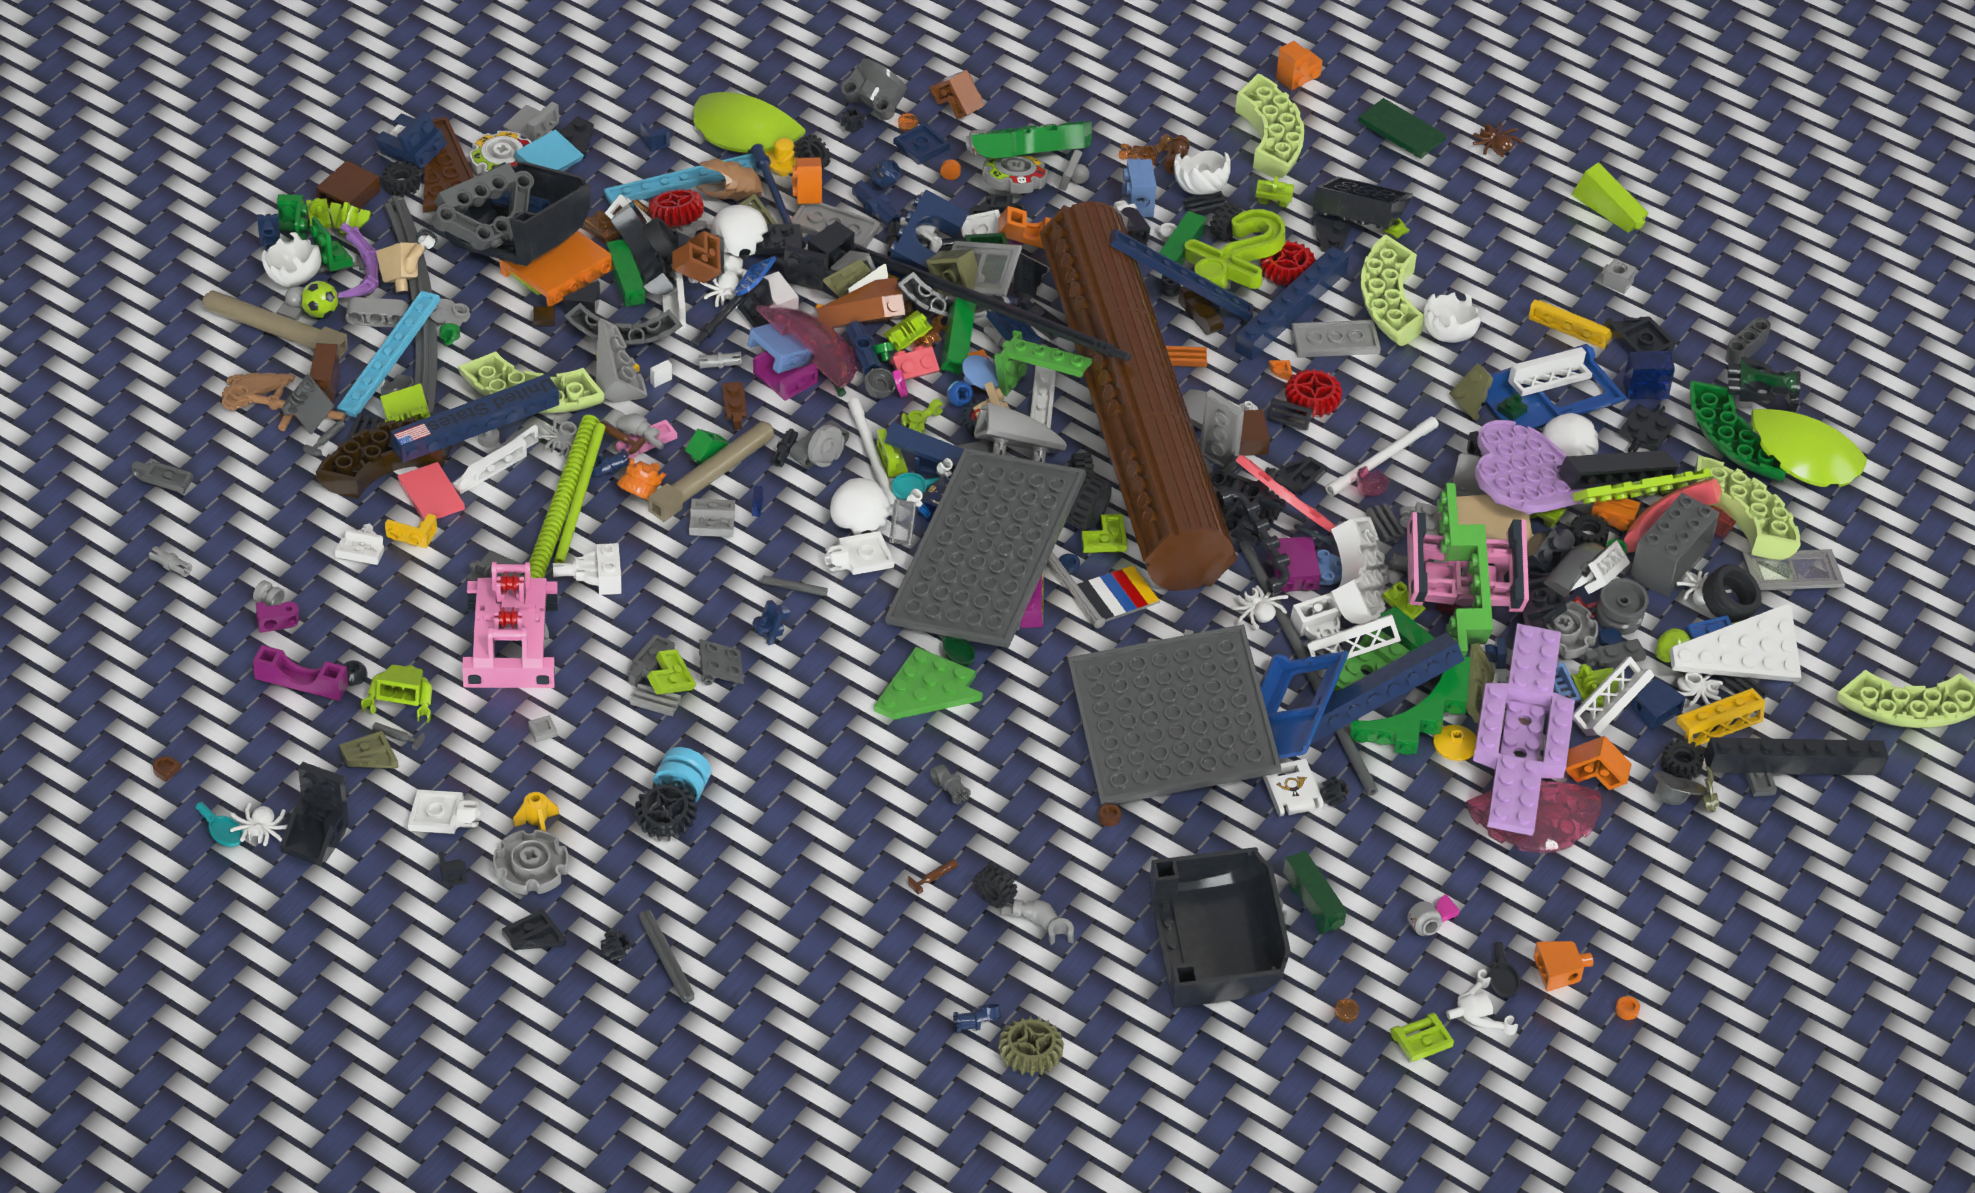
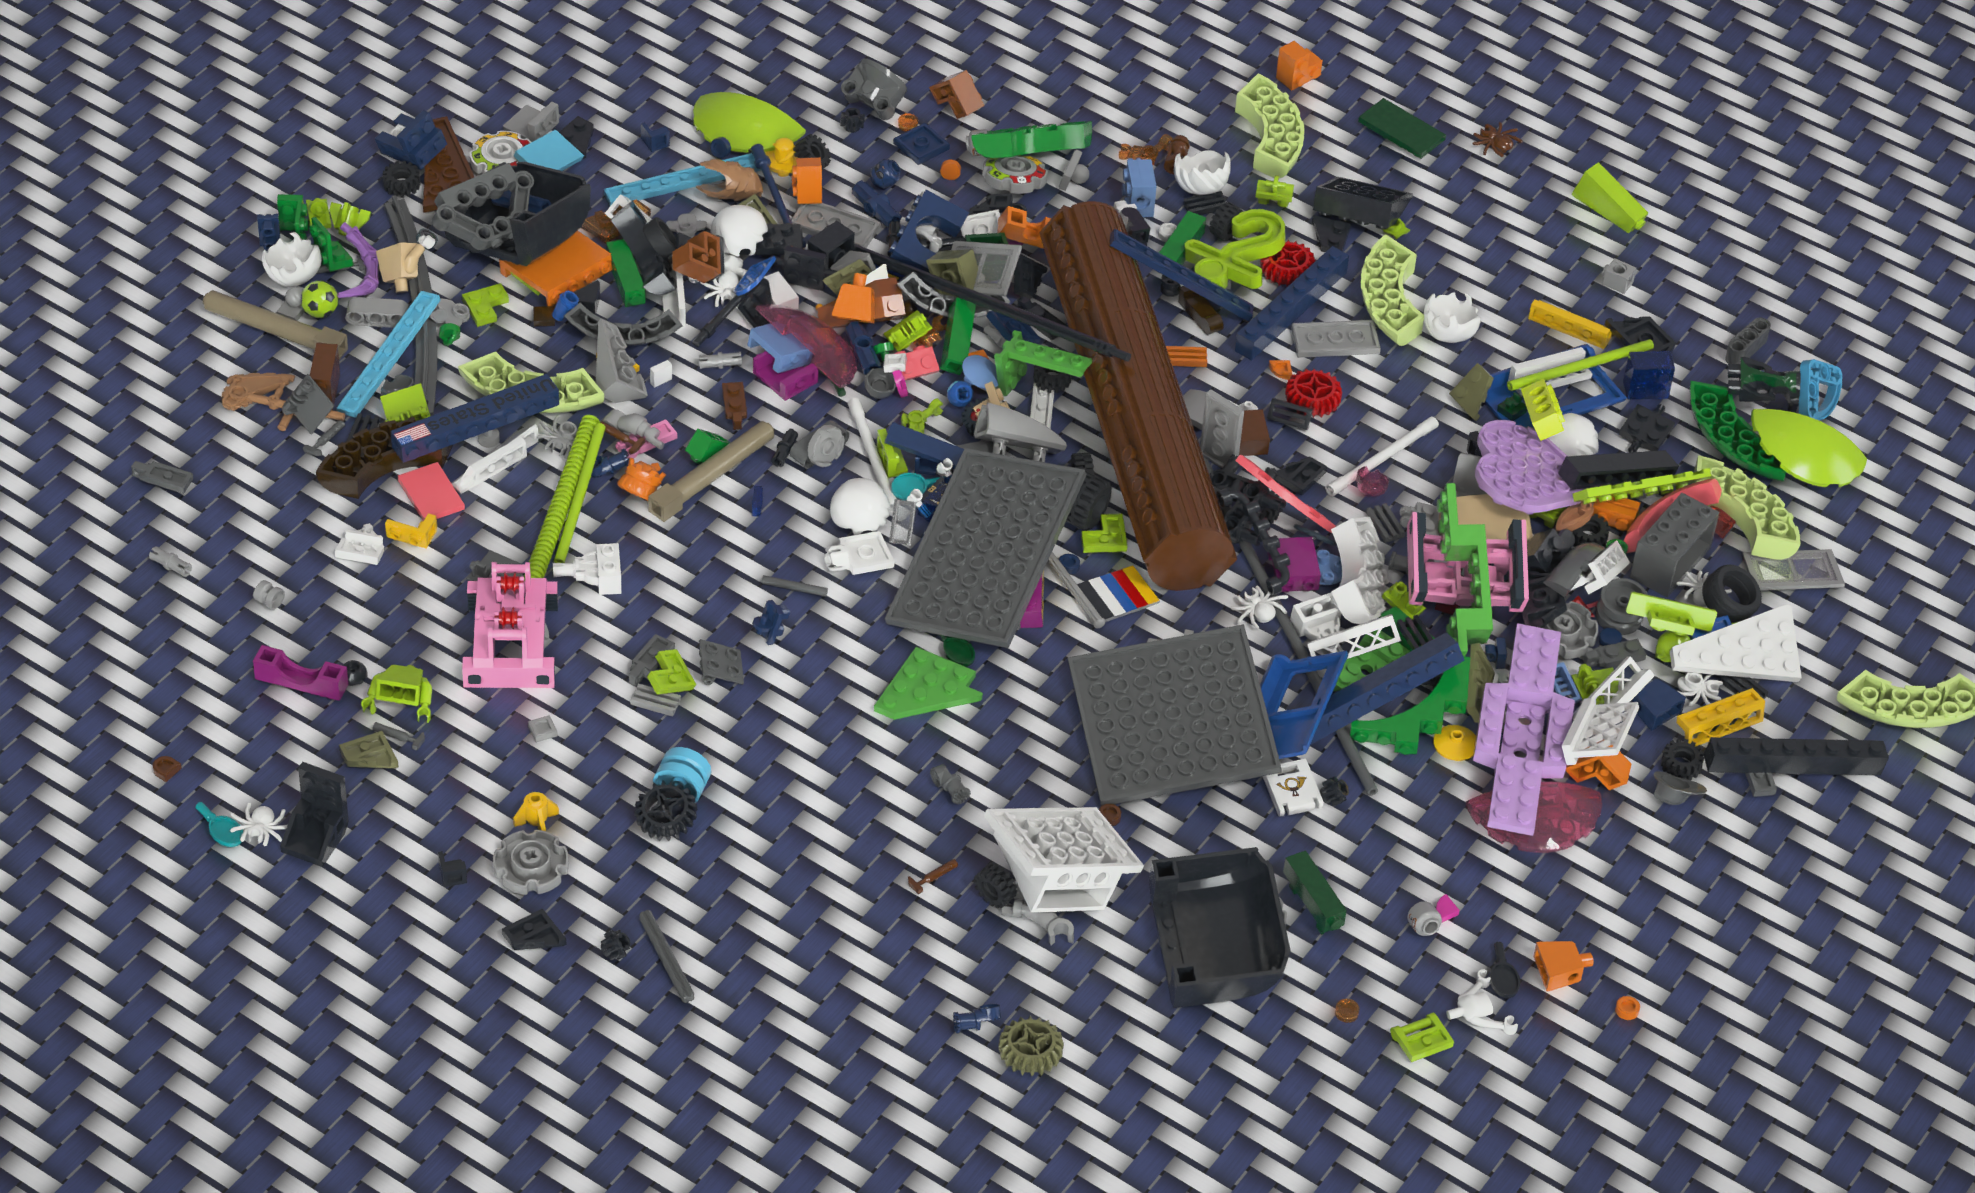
magenta leg [255,601,299,633] -> none
reddish brown brick [316,160,380,210] -> none
white plate [408,790,481,834] -> none
red gear [648,189,704,228] -> none
light grey slope [689,499,735,537] -> none
olive plate [1703,766,1719,812] -> none
none -> lime plate [462,283,509,327]
none -> blue cone [552,291,579,321]
none -> dark blue tile [710,137,731,158]
none -> orange torso [832,273,875,324]
none -> white tile [883,353,907,373]
none -> white wedge [983,807,1144,912]
none -> black tyre [1033,365,1072,393]
none -> black tile [1397,615,1433,651]
none -> lime piece [1507,339,1654,391]
none -> neon yellow brick [1521,379,1565,441]
none -> nougat arm [1555,501,1594,531]
none -> white fence [1562,698,1639,765]
none -> lime bracket [1626,592,1717,636]
none -> dark azure beam [1799,359,1842,420]

